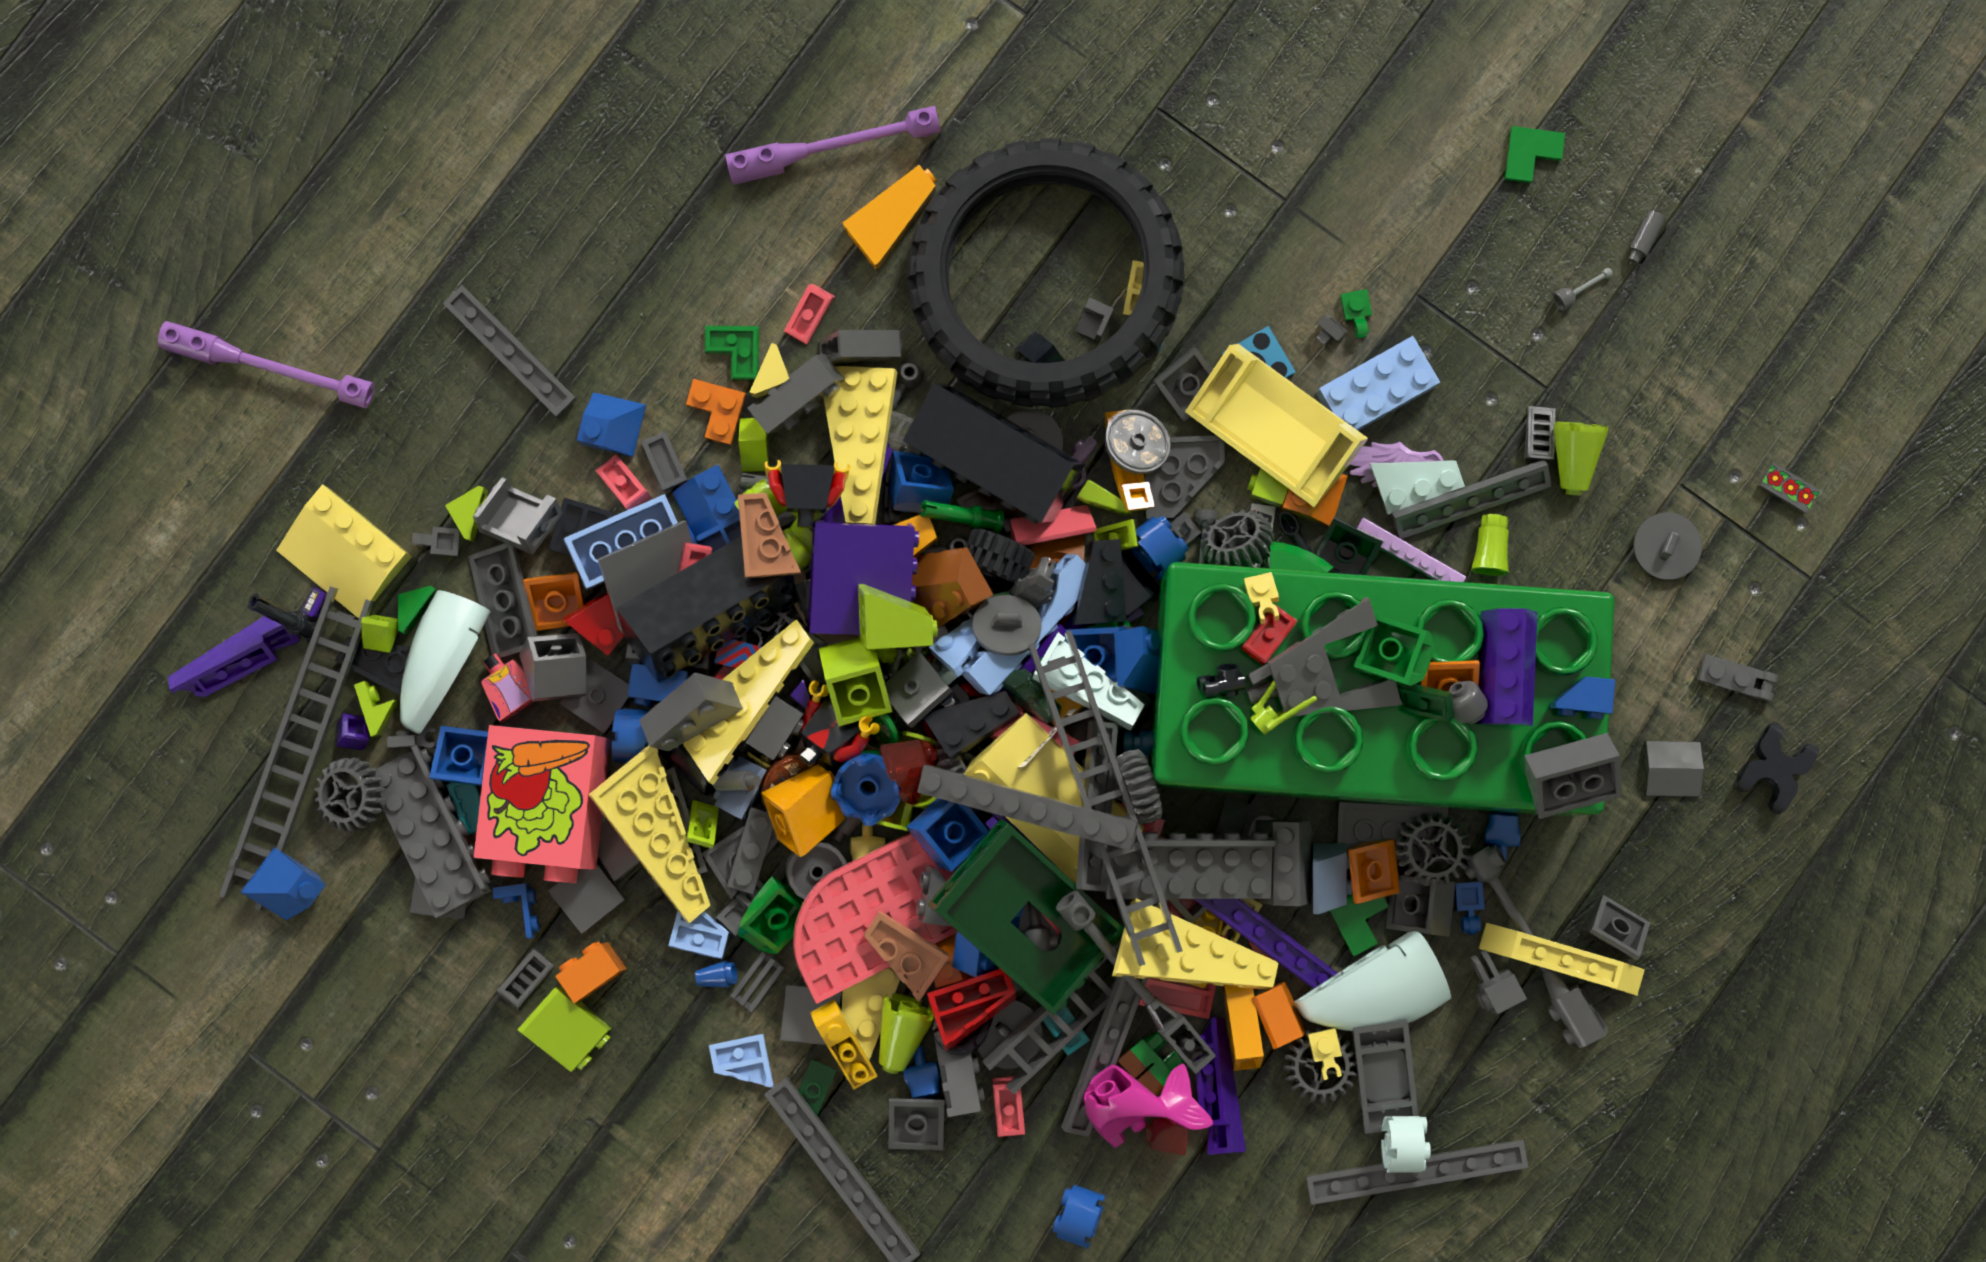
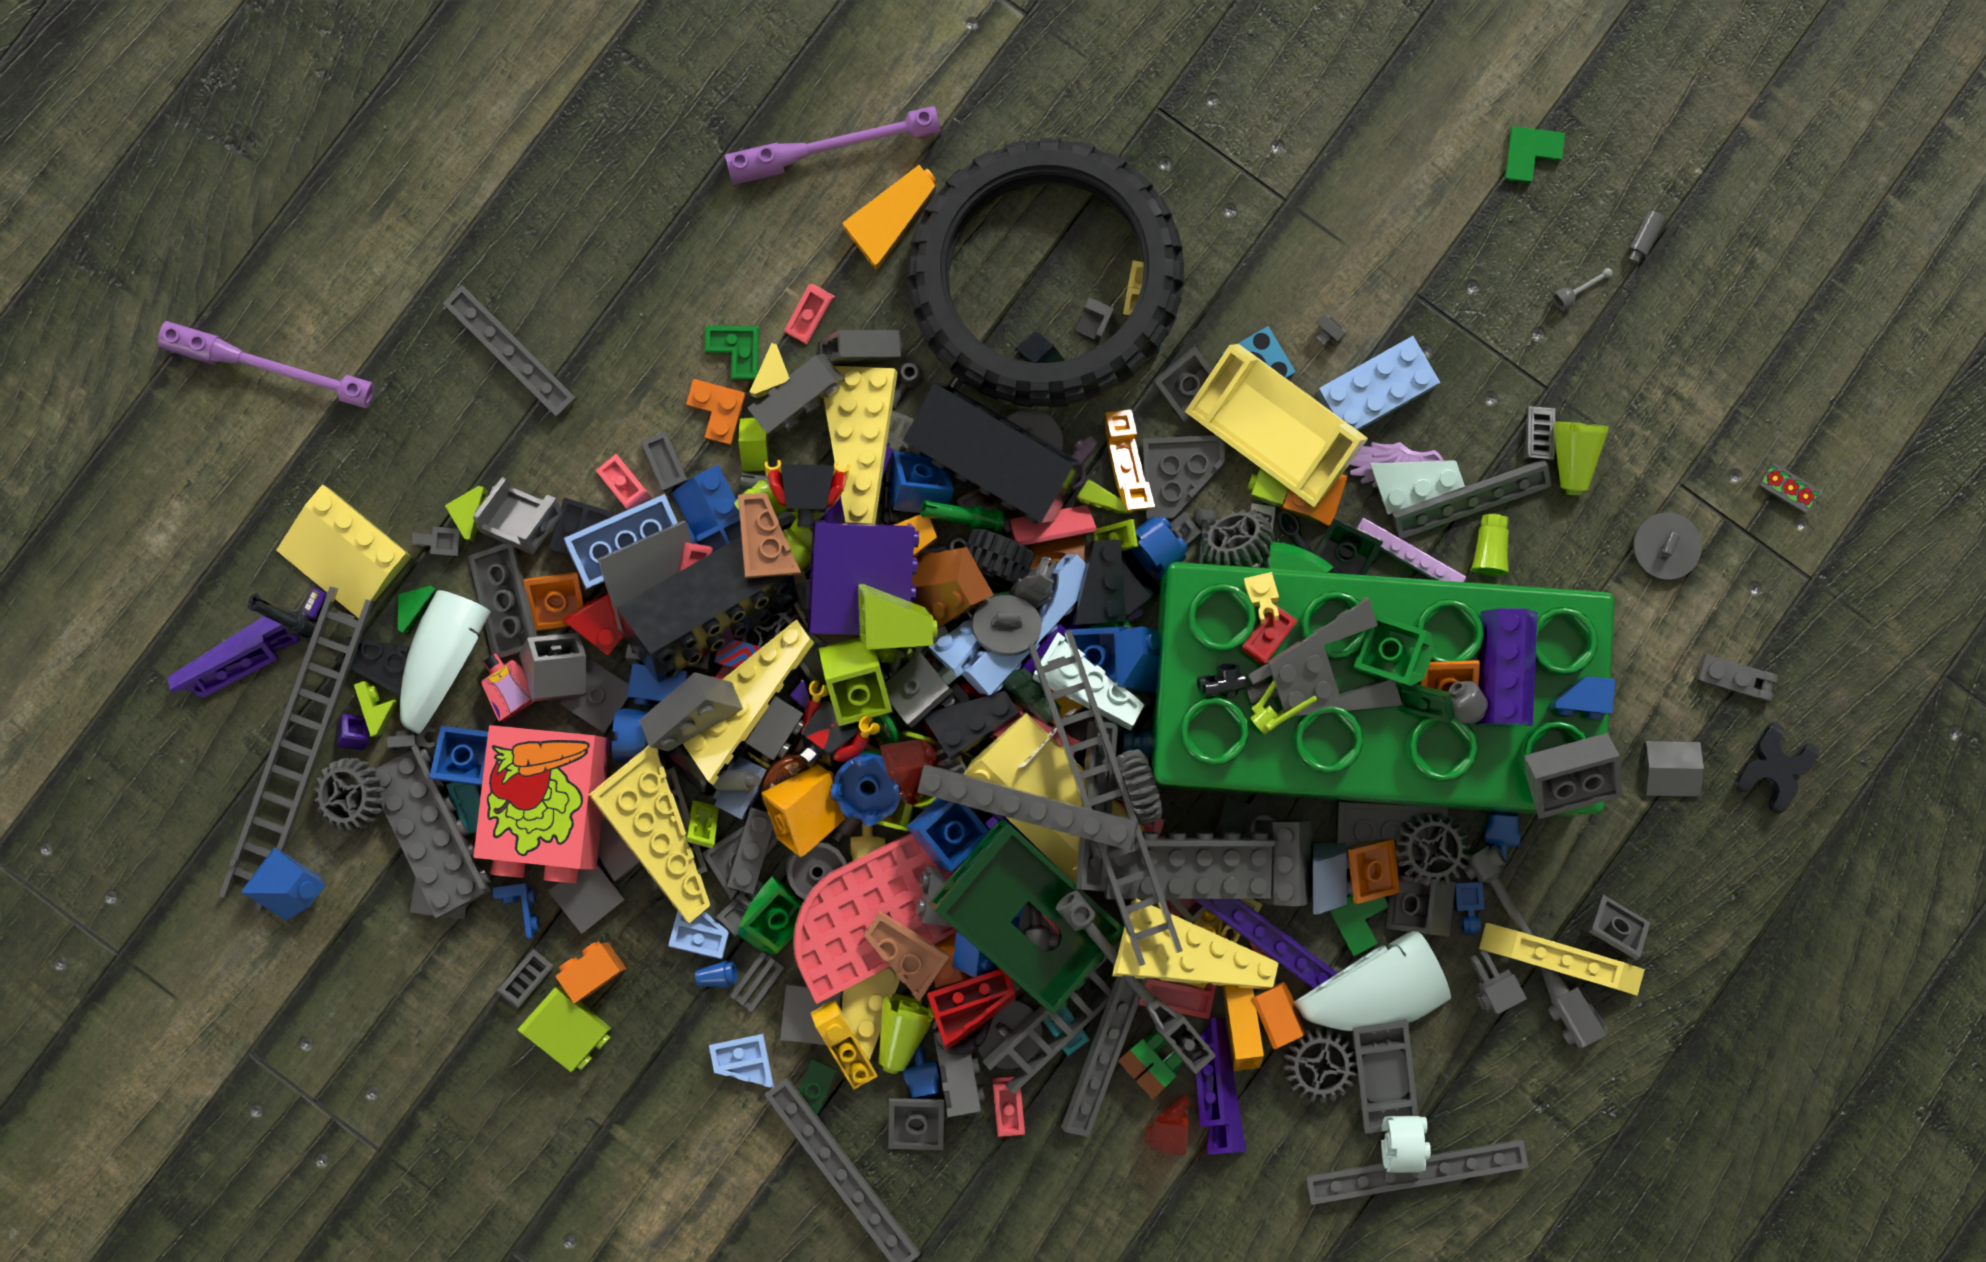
lime slope [361,615,398,653] -> none
blue slope [577,393,646,457] -> none
blue brick [1052,1185,1106,1249] -> none
dark pink hips [1084,1064,1213,1148] -> none
shield [1104,410,1170,474] -> none
light yellow plate [1307,1028,1342,1080] -> none
green plate [1340,289,1372,339] -> none

